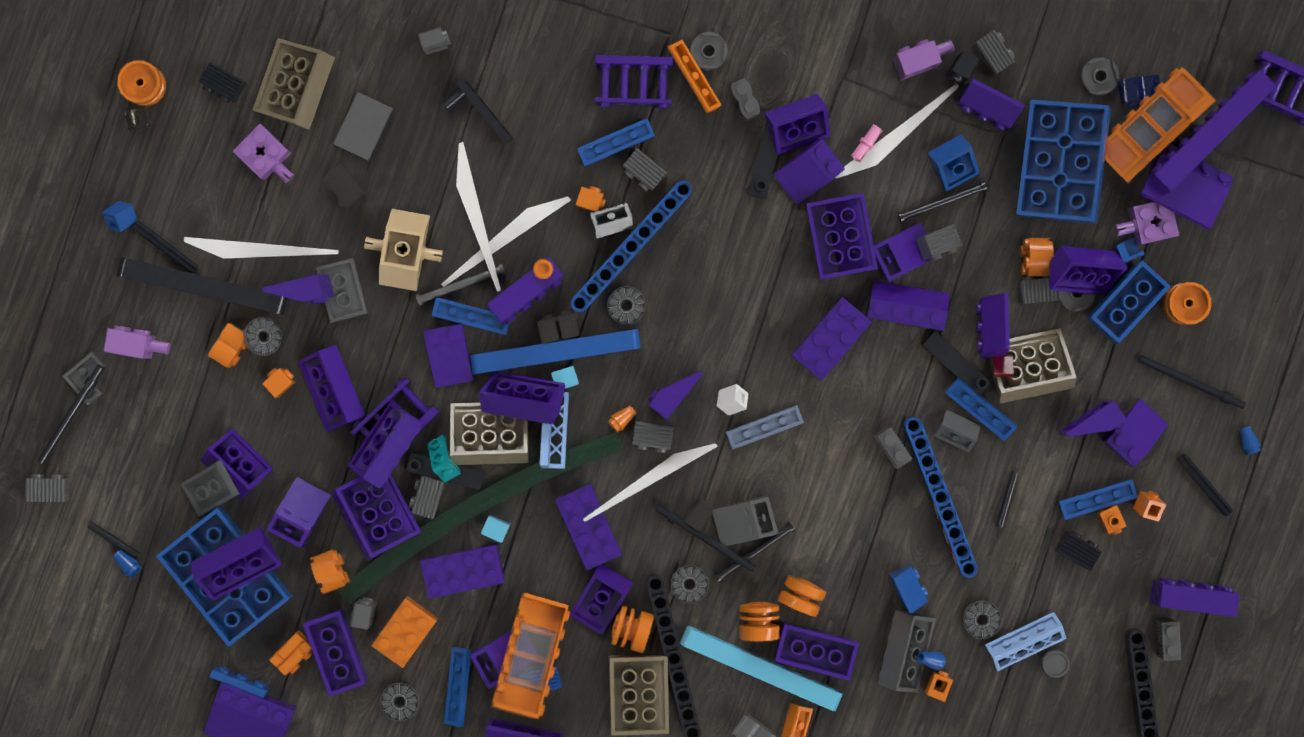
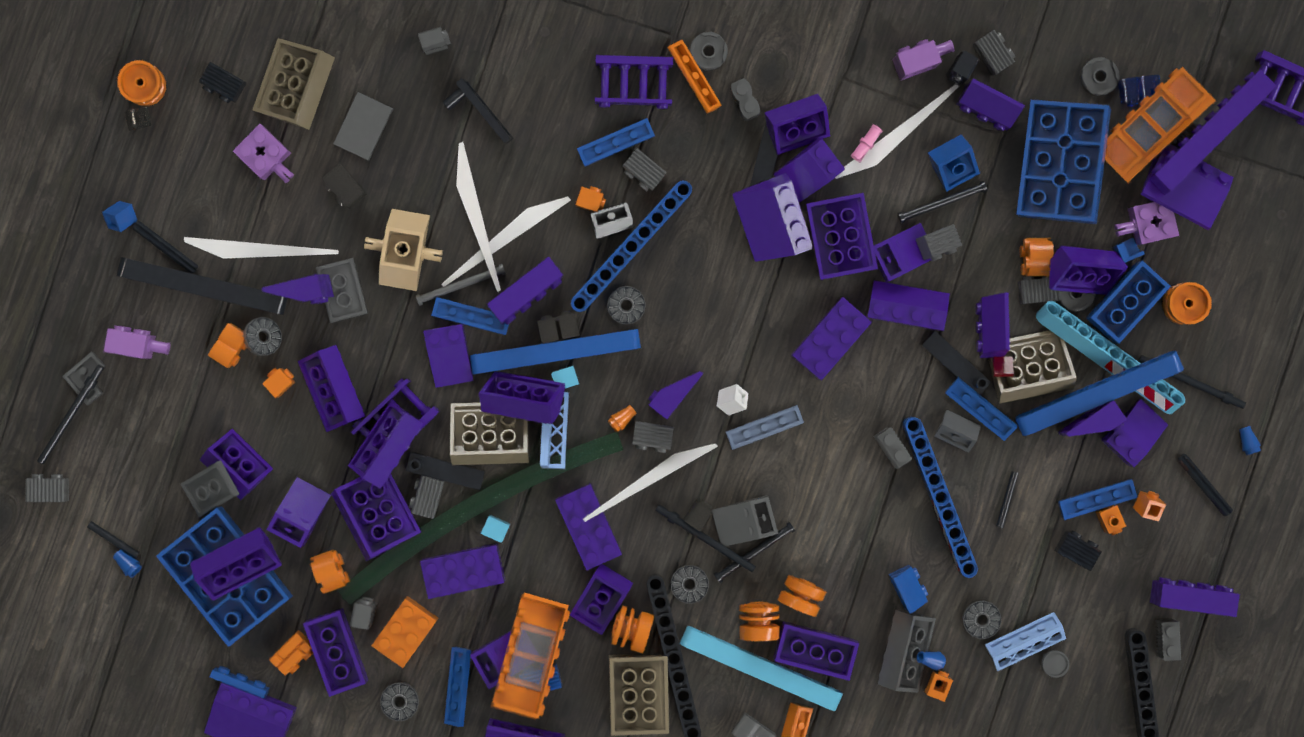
teal bracket [427,435,461,483] -> none
orange tile [533,259,553,279] -> none
none -> dark purple slope [732,173,813,262]
none -> blue beam [1015,351,1184,436]
none -> medium azure beam [1036,301,1185,414]

